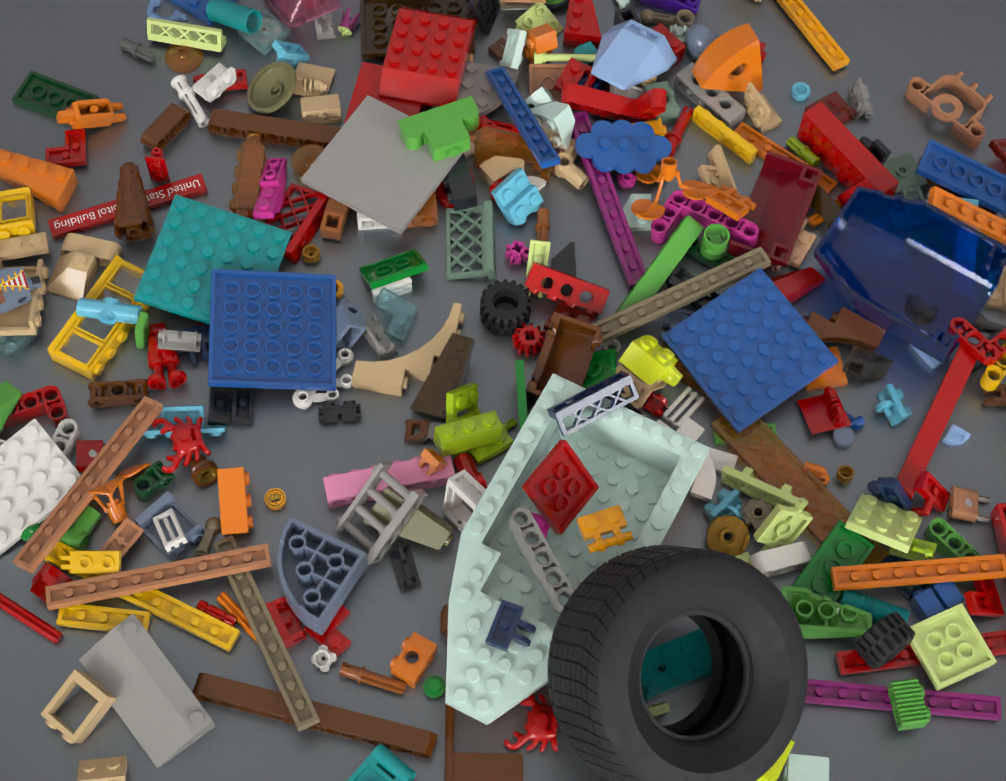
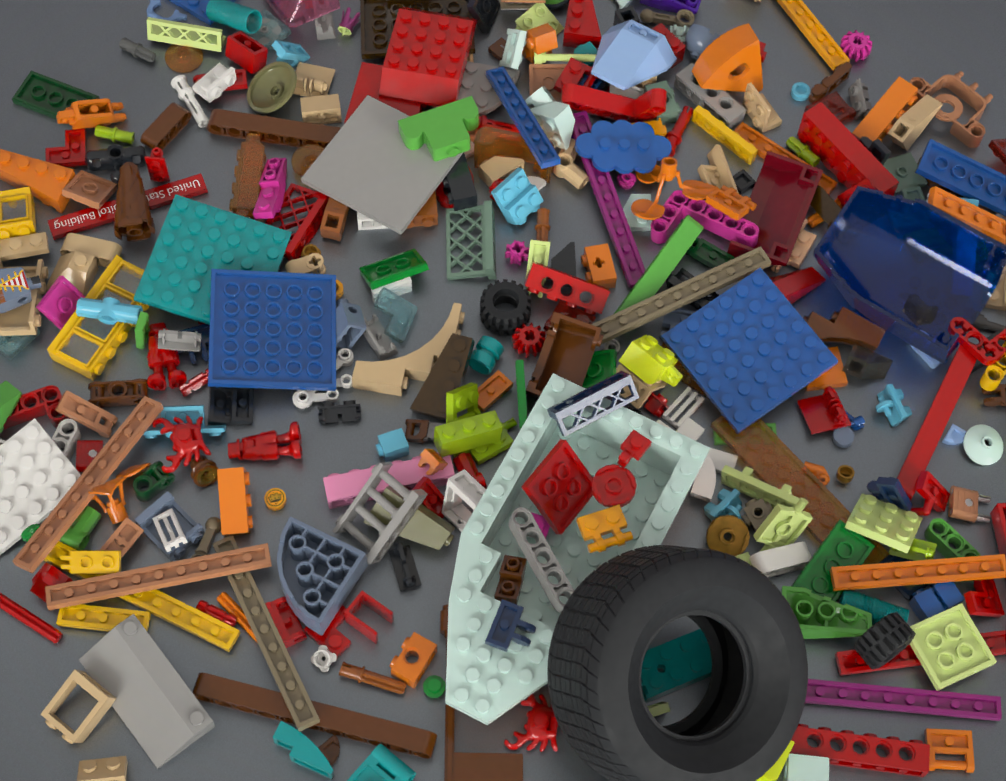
bright green wheel [700,224,730,261] -> none
bright green brick [887,678,931,731] -> none
none -> dark pink plate [36,276,86,330]
none -> nougat plate [56,390,118,438]
none -> nougat hinge [62,170,117,210]
none -> black piece [86,144,146,185]
none -> lime axle [95,125,135,145]
none -> red axle [178,369,208,397]
none -> red brick [225,31,268,74]
none -> red piece [228,421,303,461]
none -> teal slope [273,721,334,780]
none -> tan piece [285,253,326,274]
none -> reddish brown tile [318,734,340,767]
none -> red piece [344,590,394,643]
none -> medium azure brick [375,428,409,462]
none -> red slope [412,476,444,518]
none -> teal wheel [469,336,504,375]
none -> orange plate [478,370,513,413]
none -> reddish brown slope [494,555,527,605]
none -> orange brick [581,243,617,289]
none -> red tile [591,464,637,508]
none -> red plate [617,430,652,468]
none -> black tile [733,169,756,195]
none -> red brick [790,724,930,777]
none -> reddish brown hinge [809,62,852,105]
none -> dark pink gear [840,30,872,62]
none -> orange wedge [852,76,918,142]
none -> tan slope [887,94,943,151]
none -> orange plate [924,728,975,773]
none -> light aqua dish [963,424,1003,465]

